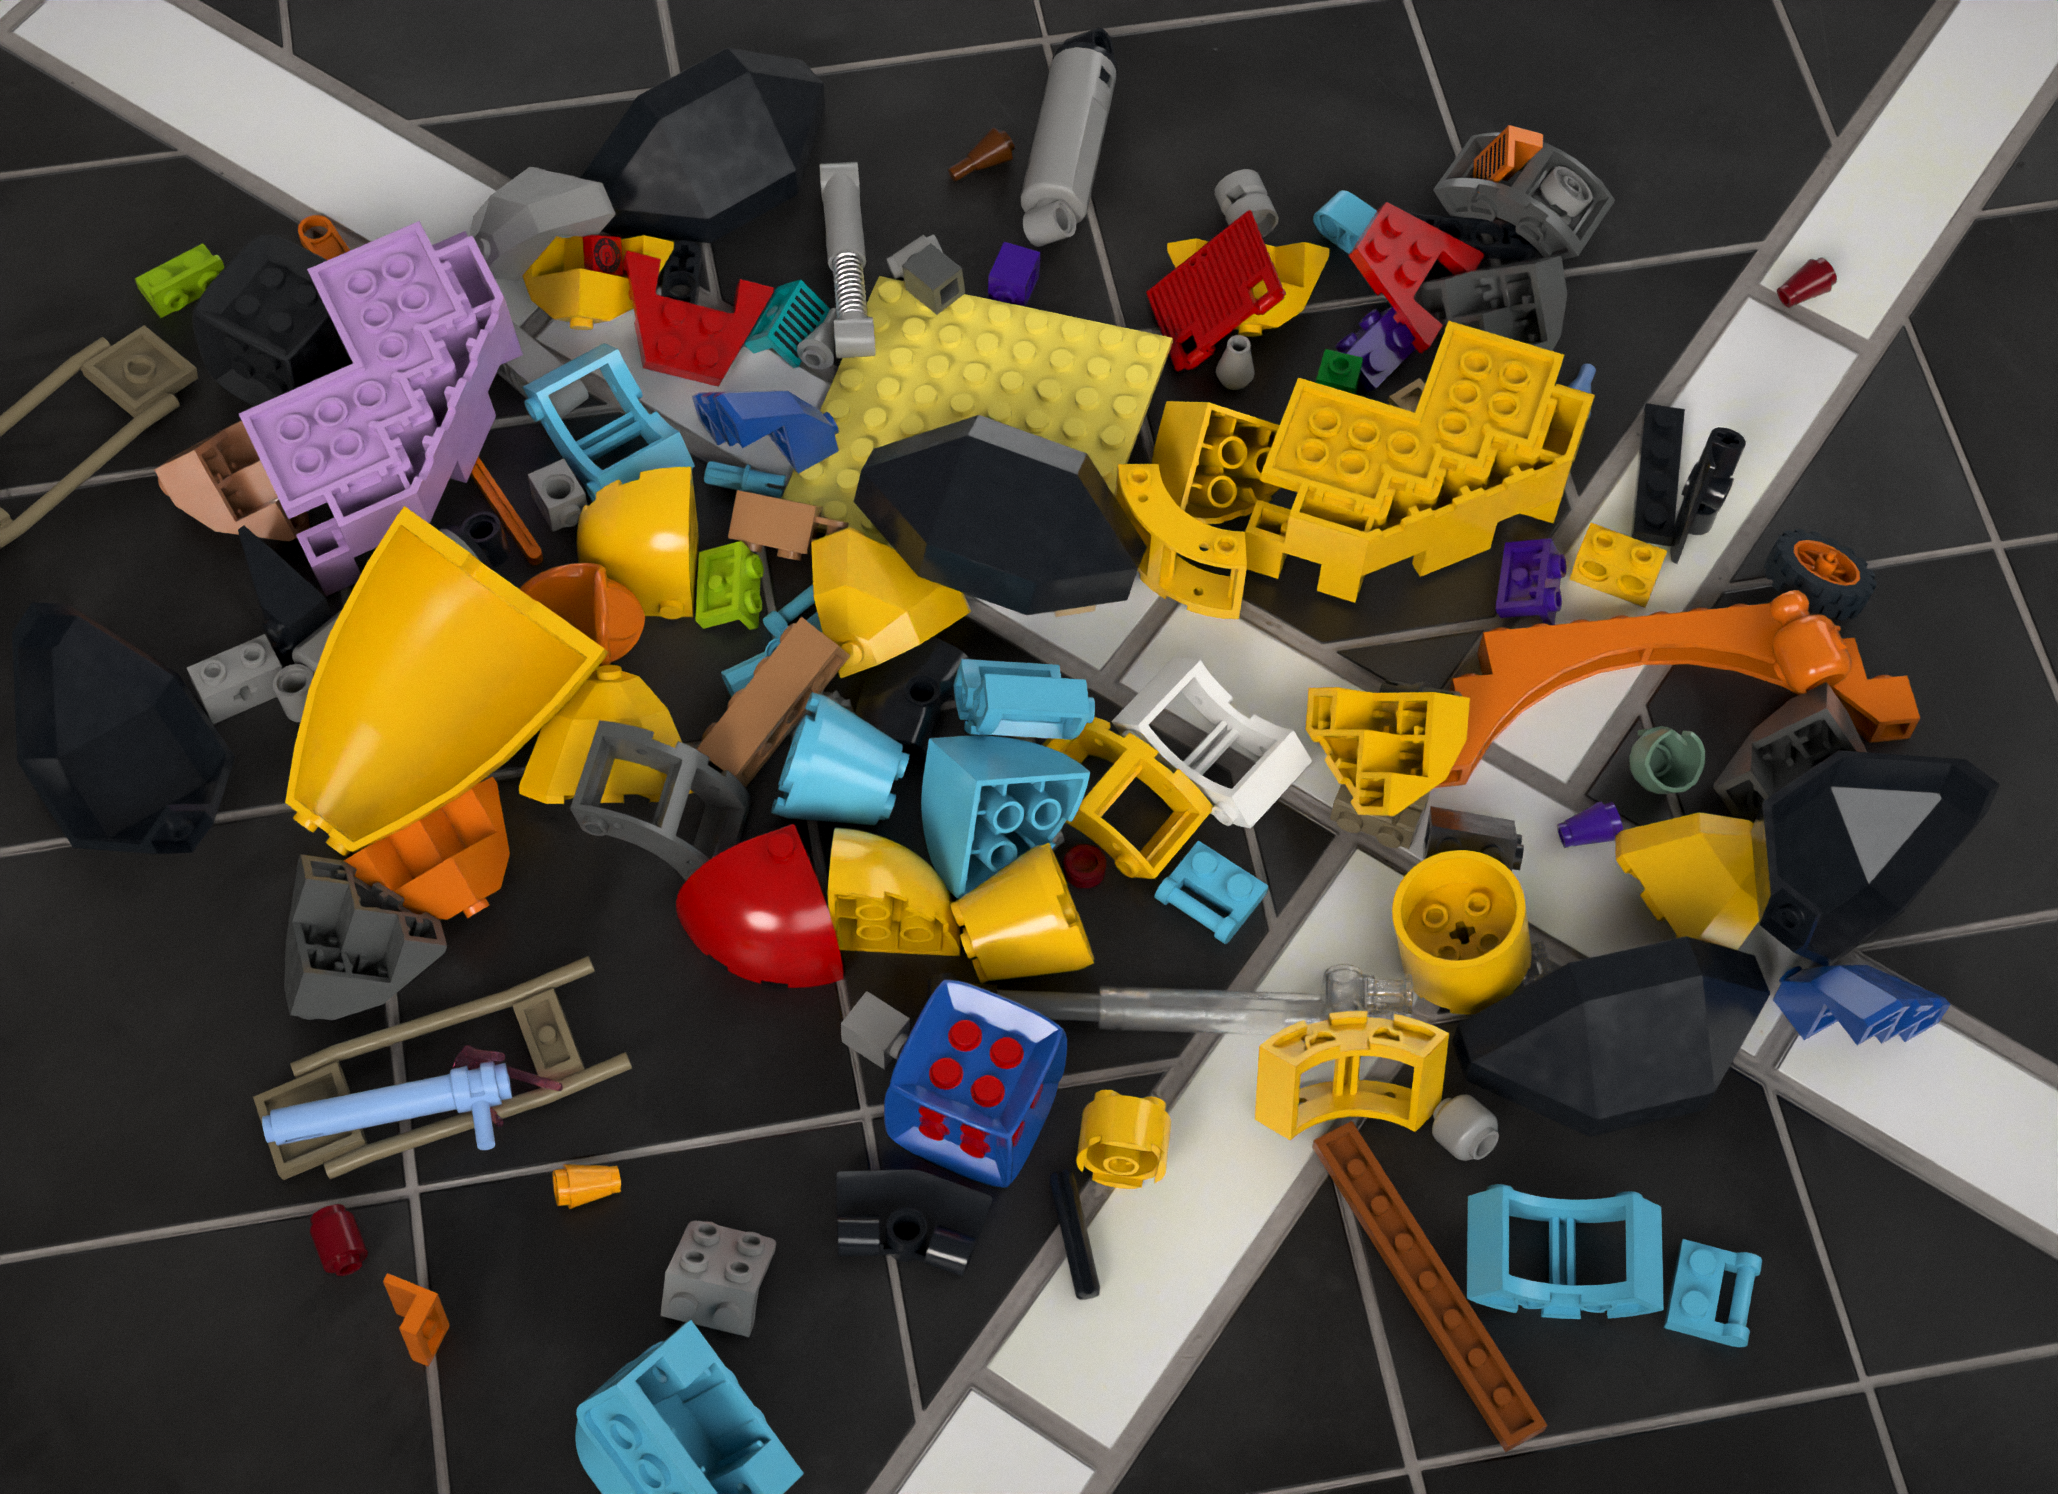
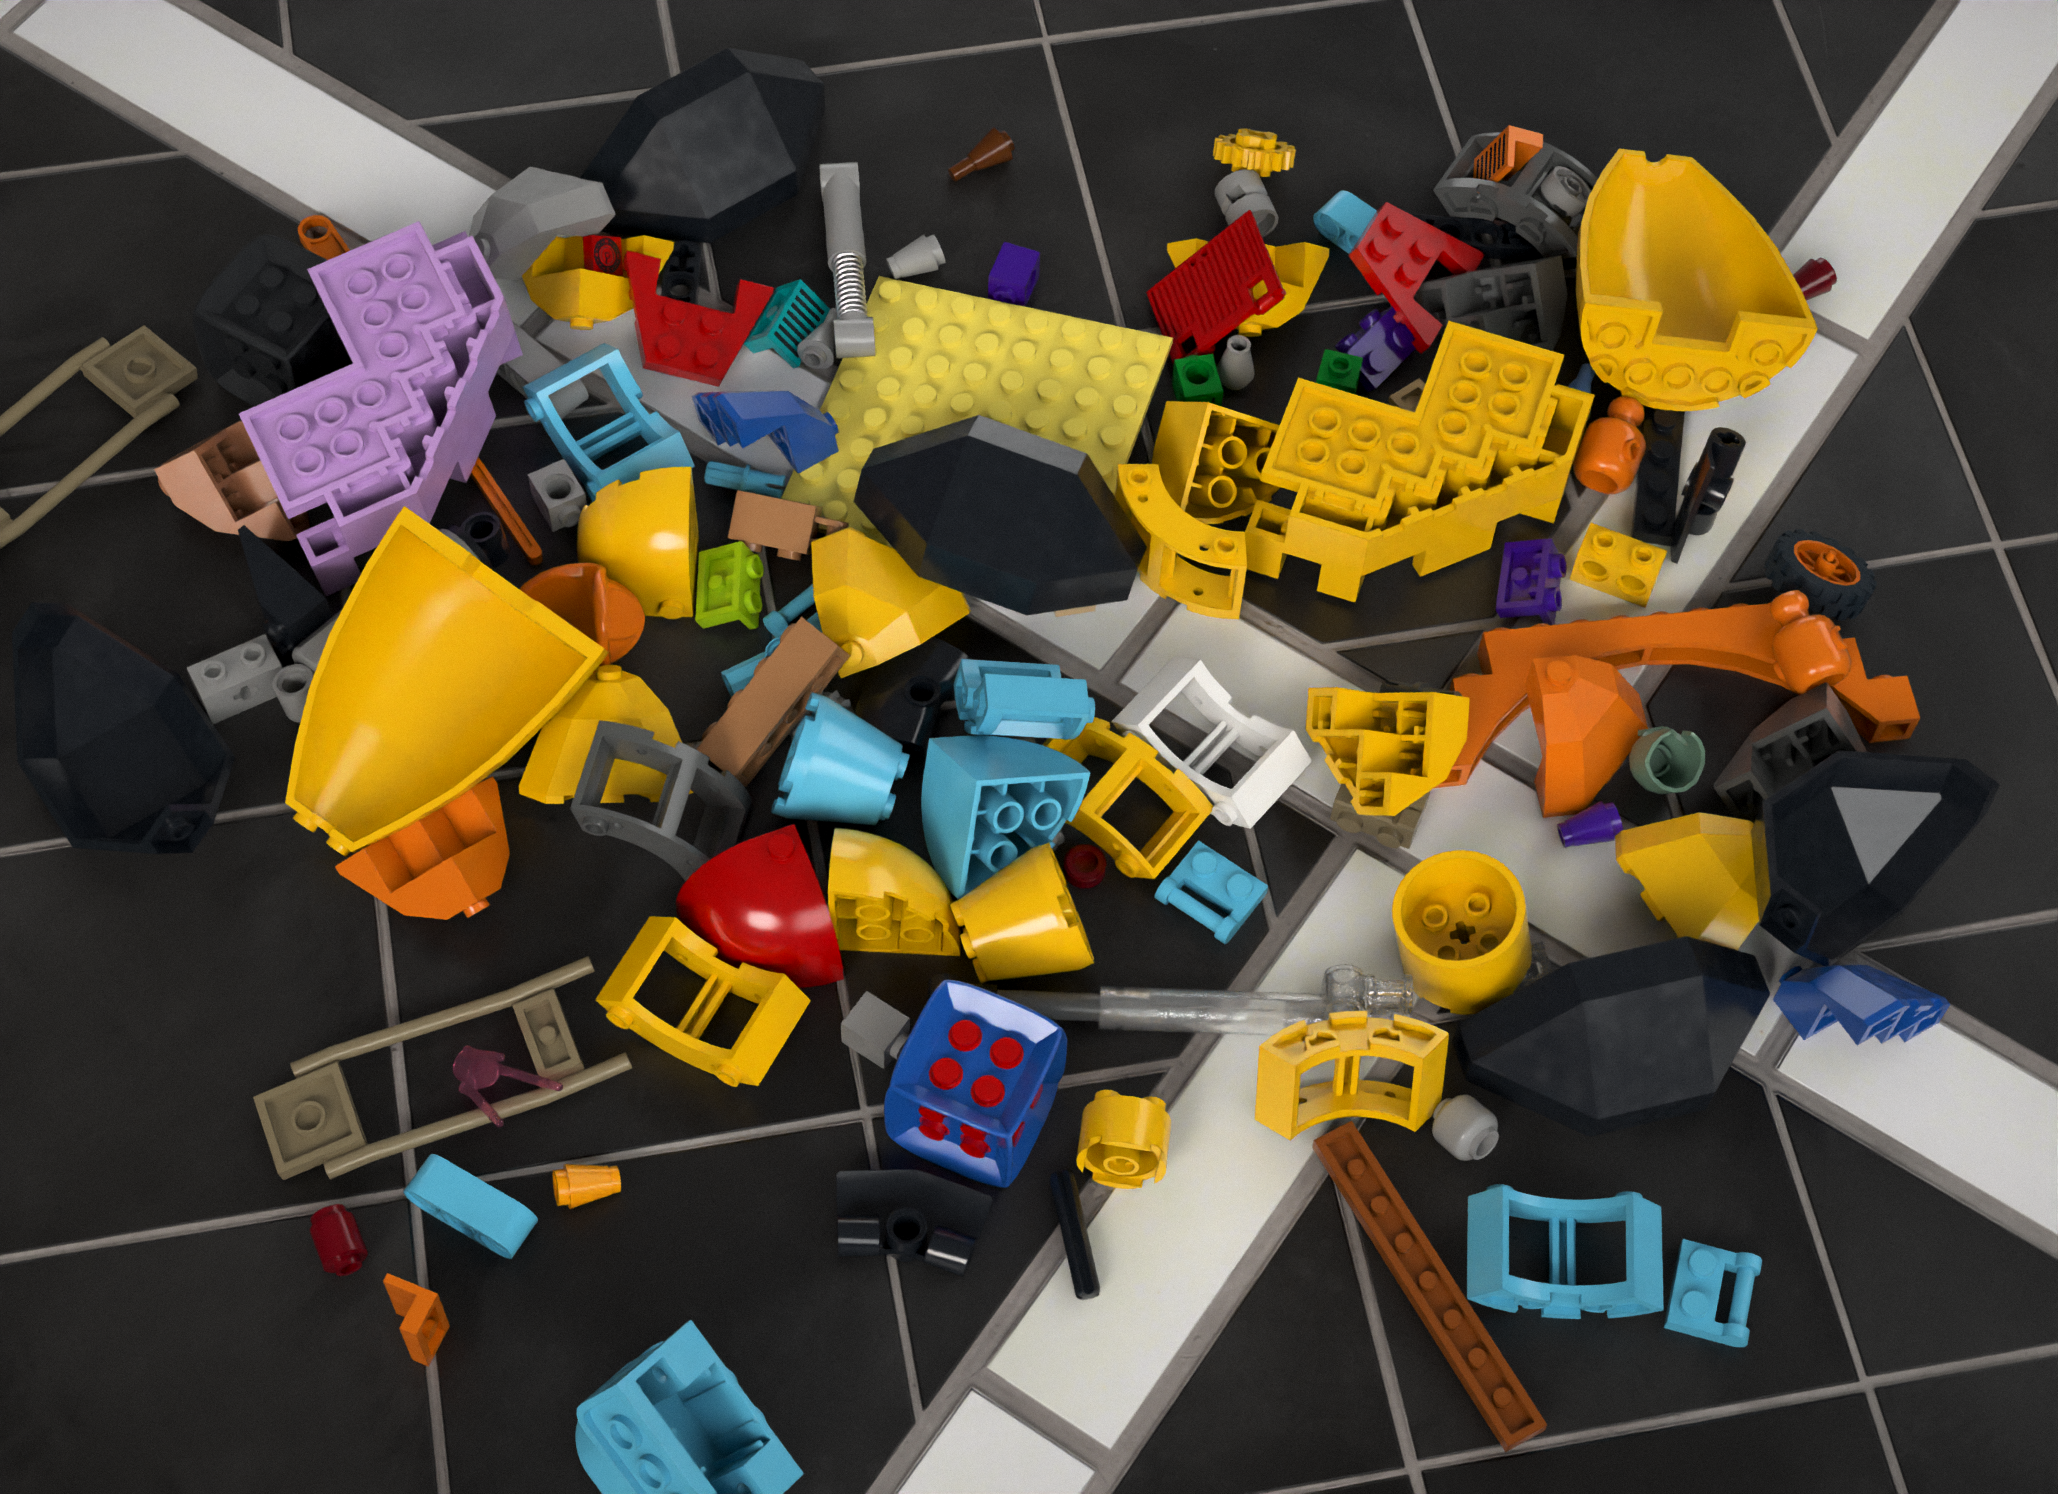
lime bracket [135,243,224,318] -> none
light blue cylinder [262,1061,512,1150] -> none
dark grey brick [284,854,447,1020] -> none
light grey bracket [660,1221,776,1337] -> none
dark grey brick [902,243,965,315] -> none
light grey piece [1020,27,1118,247] -> none
black brick [1423,806,1524,872] -> none
none -> medium azure beam [403,1154,538,1259]
none -> yellow window [595,916,811,1087]
none -> green brick [1172,354,1223,406]
none -> yellow gear [1213,129,1296,177]
none -> orange brick [1525,655,1648,818]
none -> orange piece [1573,396,1647,494]
none -> yellow panel [1576,148,1818,411]

